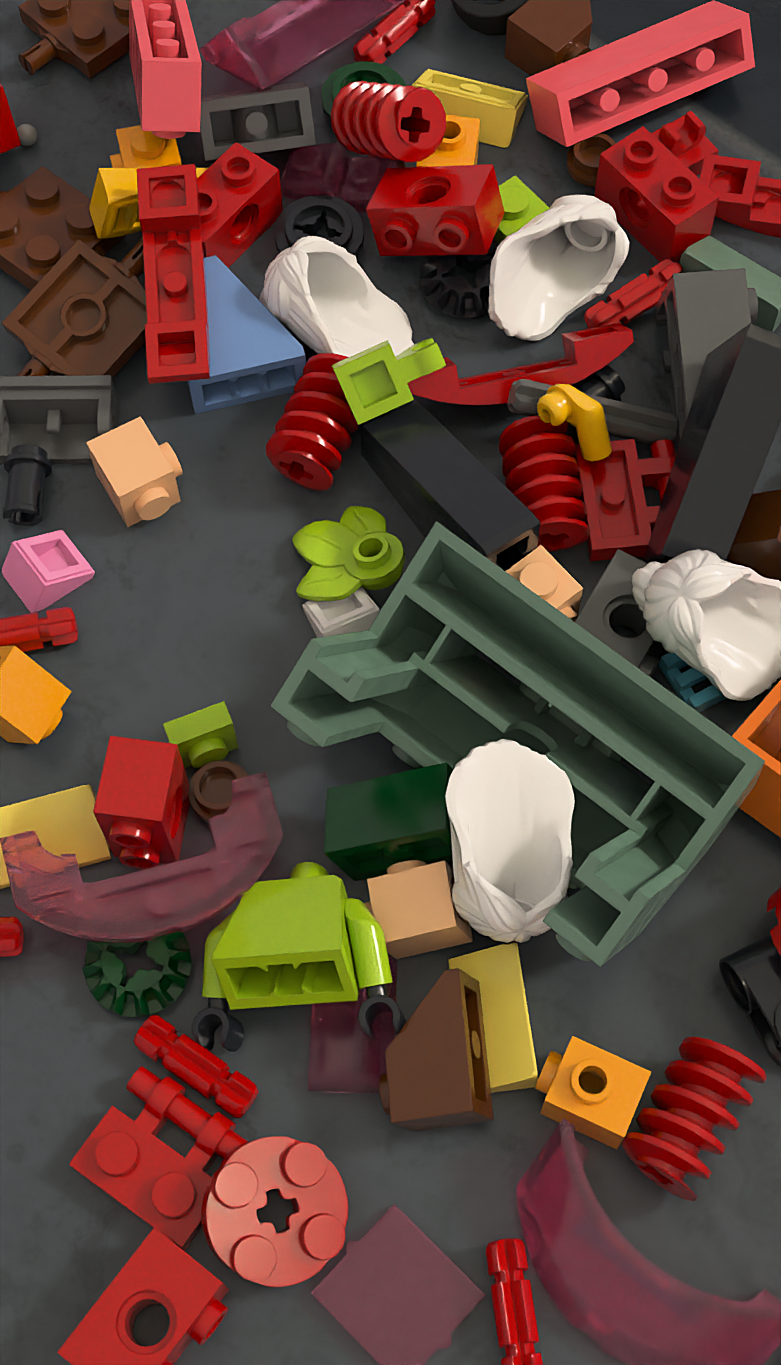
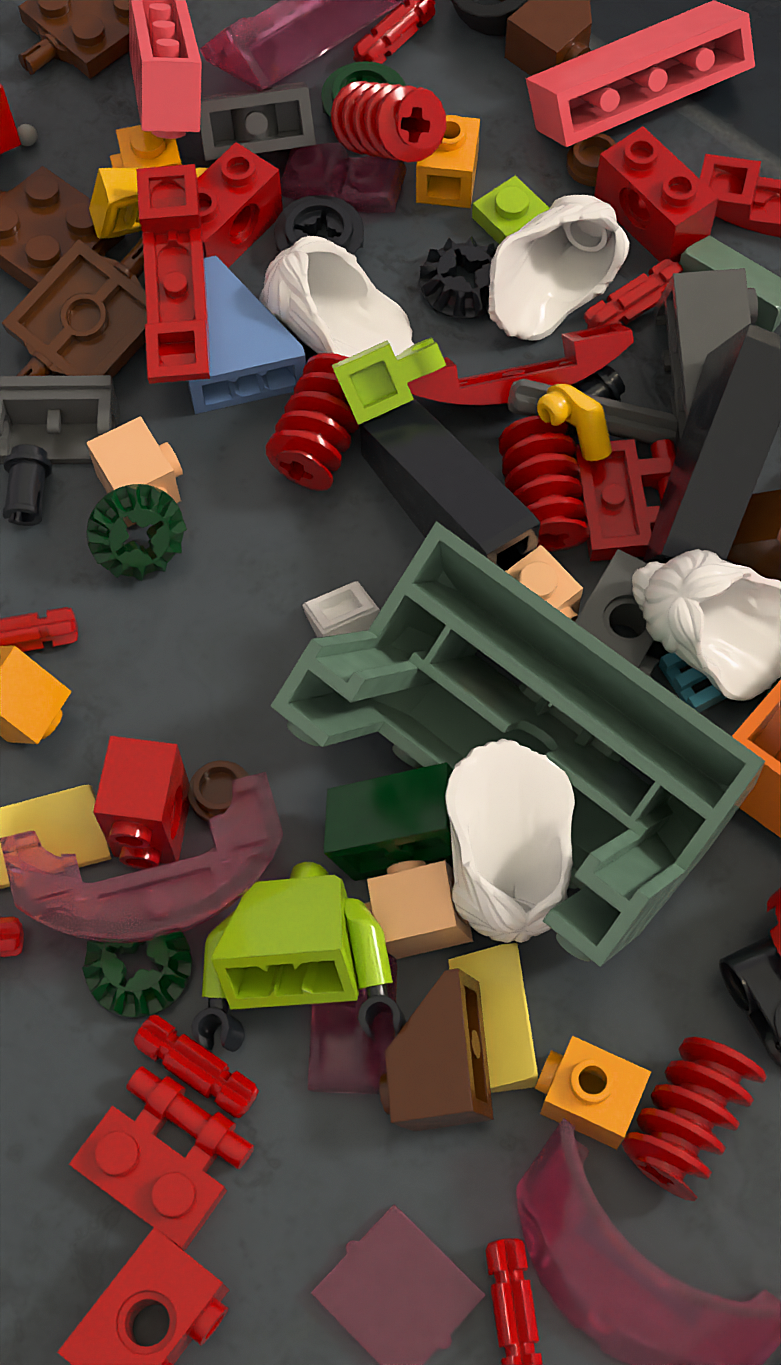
bright pink slope [2,530,95,613] -> none
lime plate [163,701,239,768] -> none
plate [201,1136,348,1287] -> none
lime plate [292,506,405,601] -> none
red brick [366,164,505,256] -> none
light yellow slope [412,69,528,148] -> none
red tile [651,111,719,176] -> none
none -> dark green gear [86,484,187,581]

